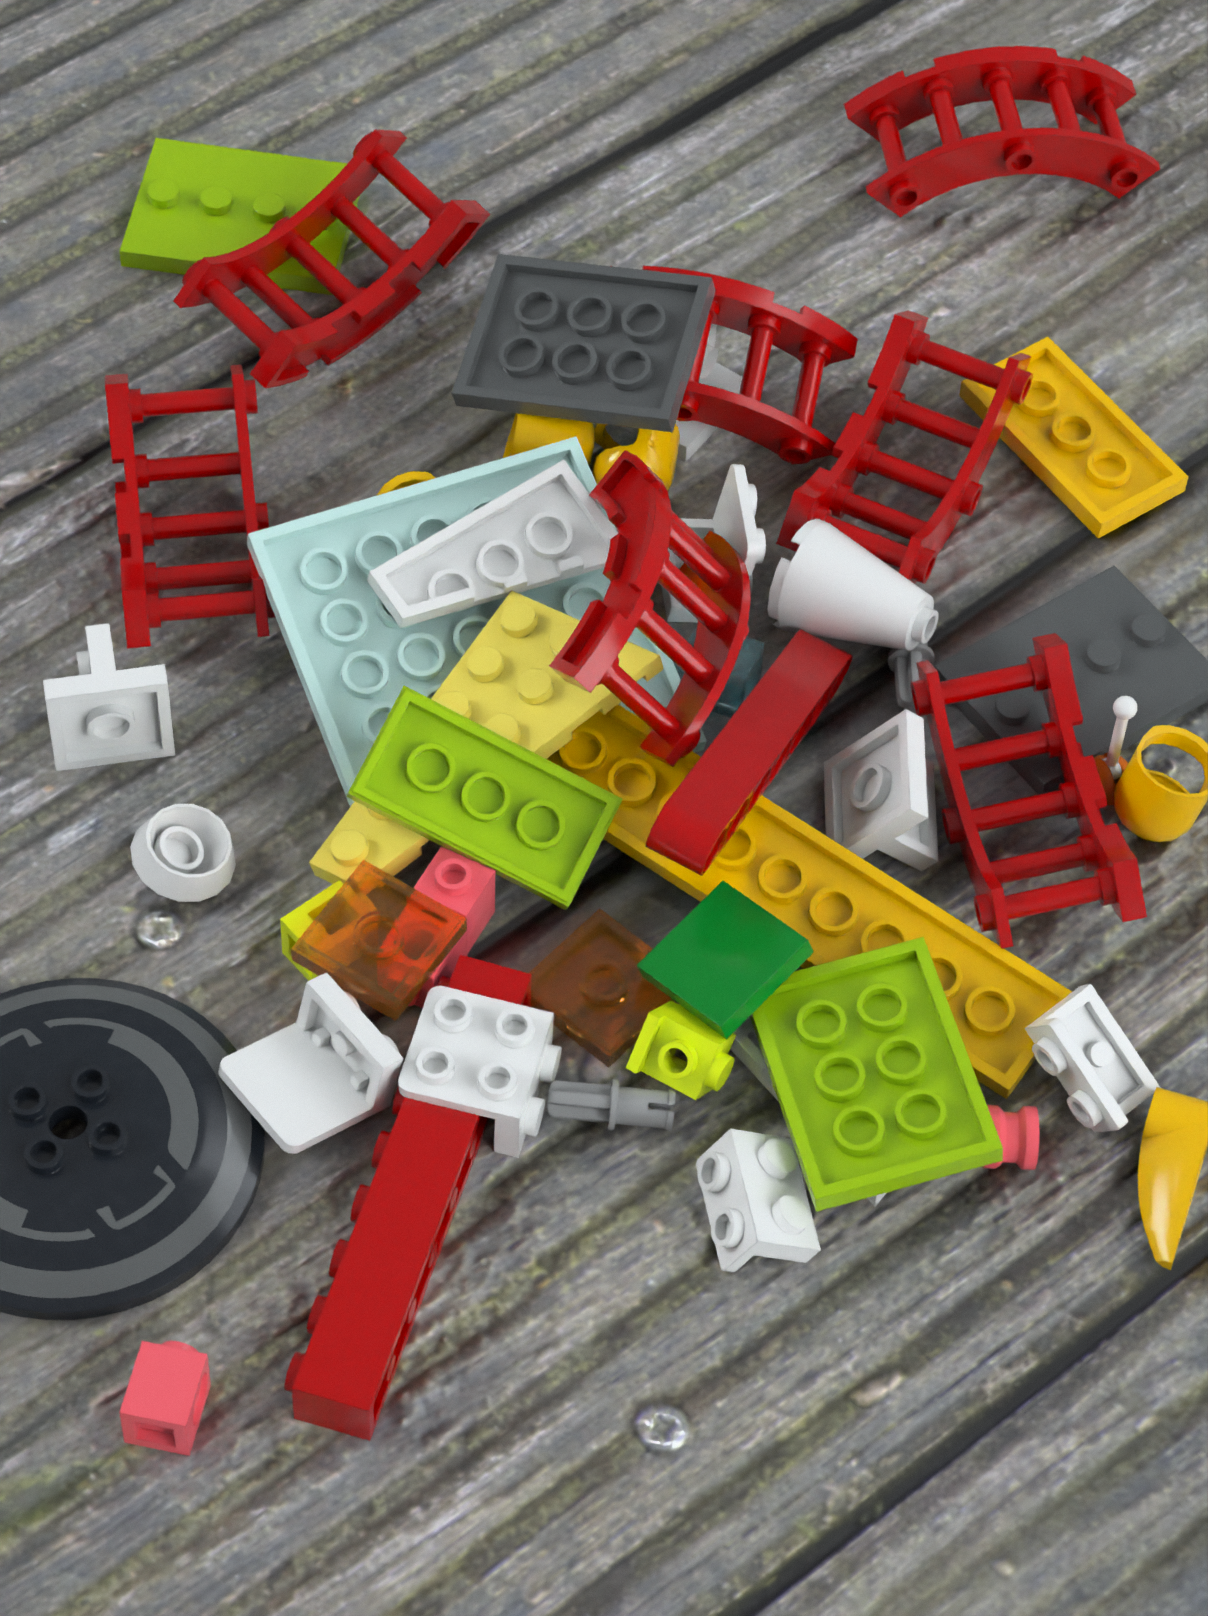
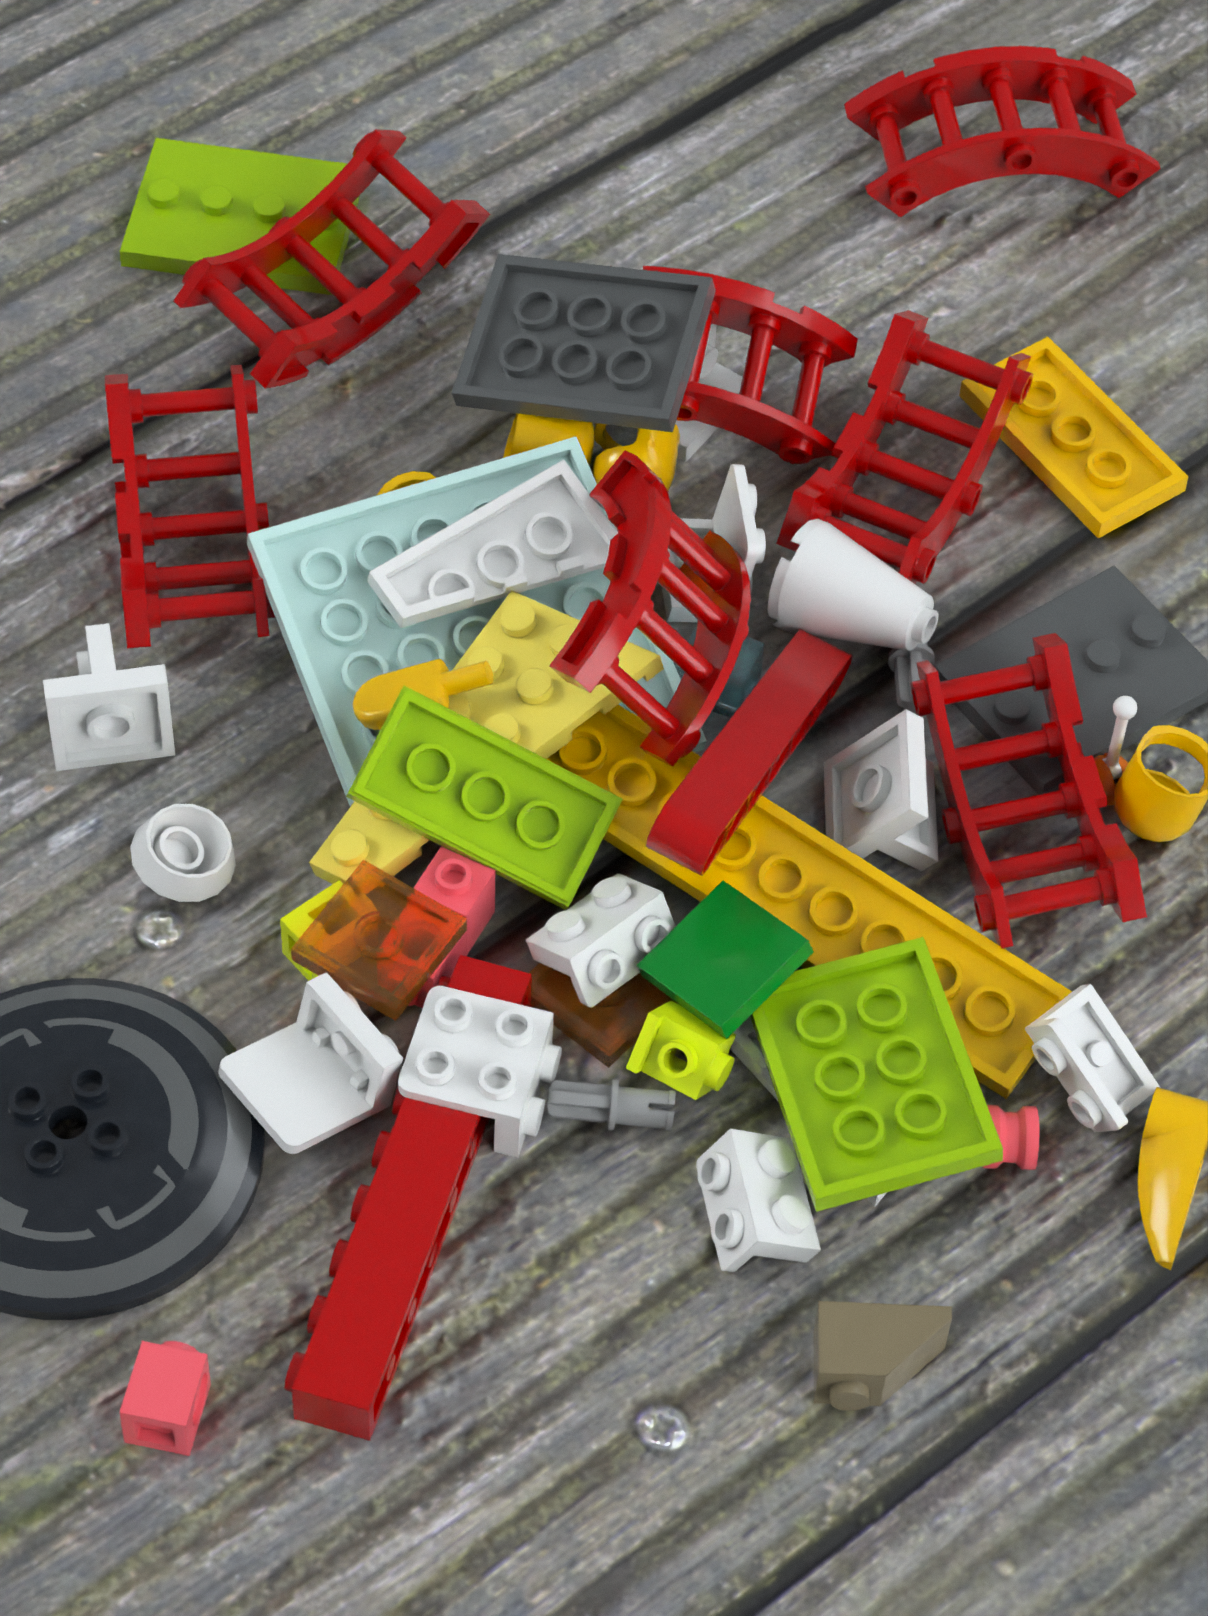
none -> yellow piece [352,659,494,730]
none -> white bracket [526,873,676,1007]
none -> dark tan slope [813,1301,952,1411]

